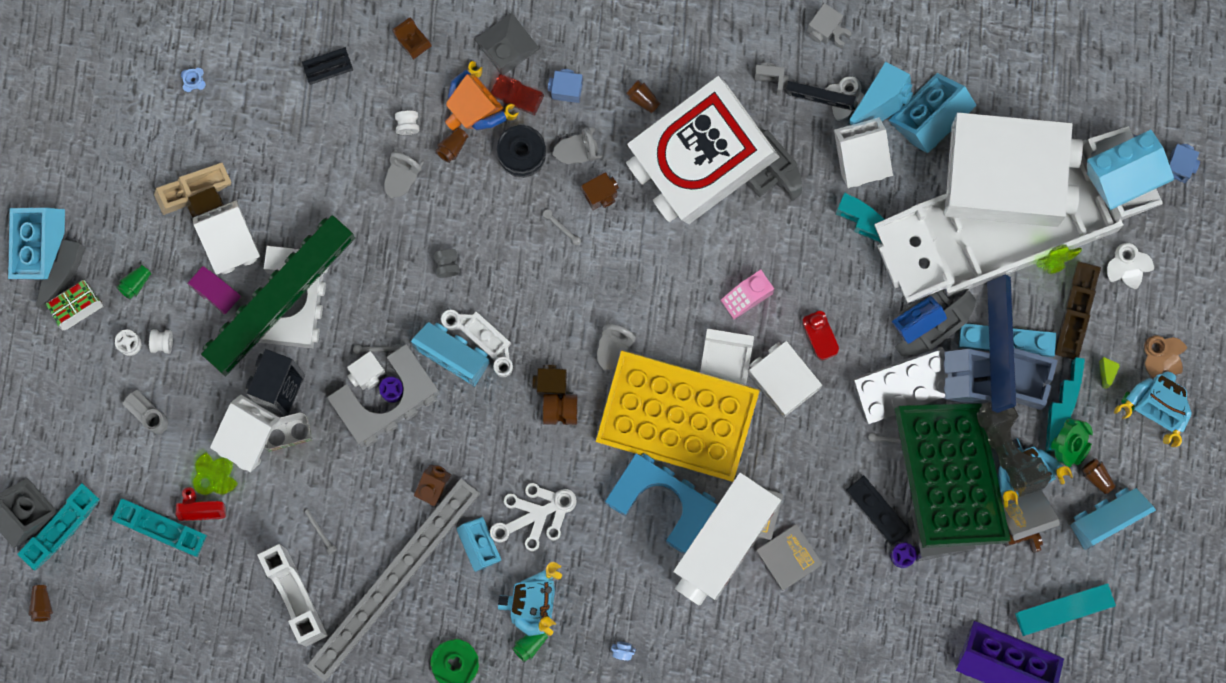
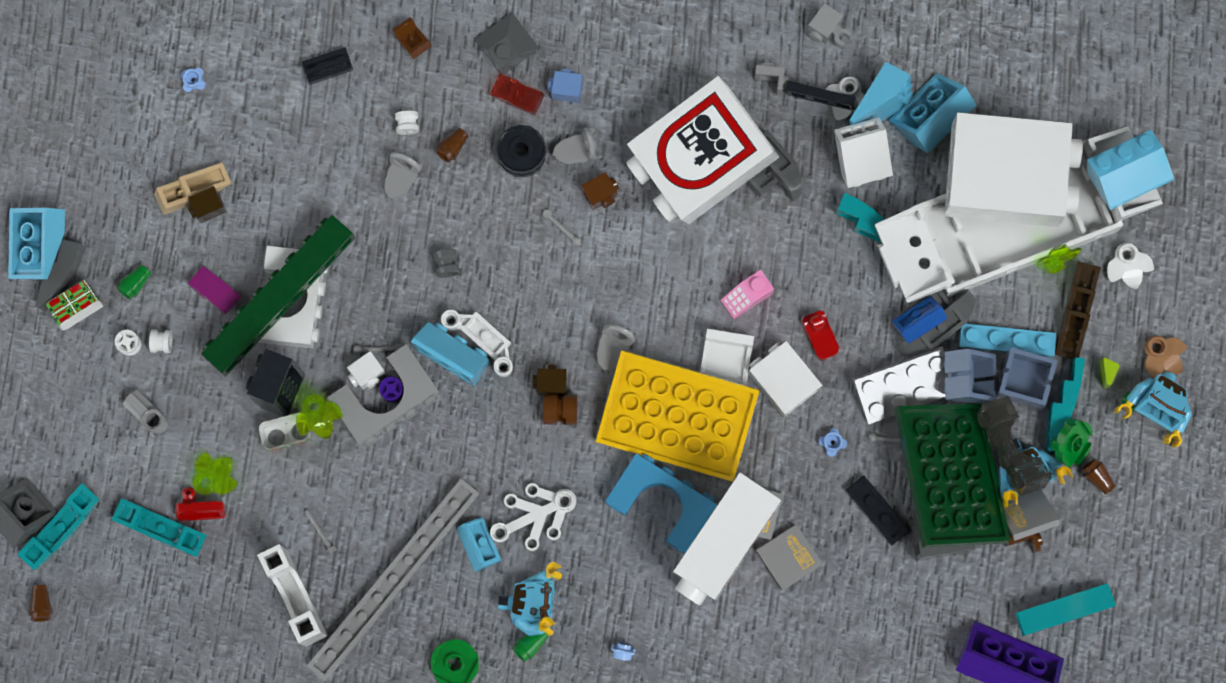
white brick [193,200,260,275] -> none
white panel [210,395,281,472] -> none
reddish brown bracket [414,464,451,506] -> none
orange torso [445,61,519,131] -> none
reddish brown cone [626,80,661,114] -> none
dark purple wheel [891,543,917,568] -> none
dark blue tile [987,274,1016,413] -> none
medium azure slope [1070,487,1156,550] -> none
medium blue brick [1168,144,1200,183] -> none
none -> clear neon green plate [296,394,343,439]
none -> light blue plate [819,428,847,457]

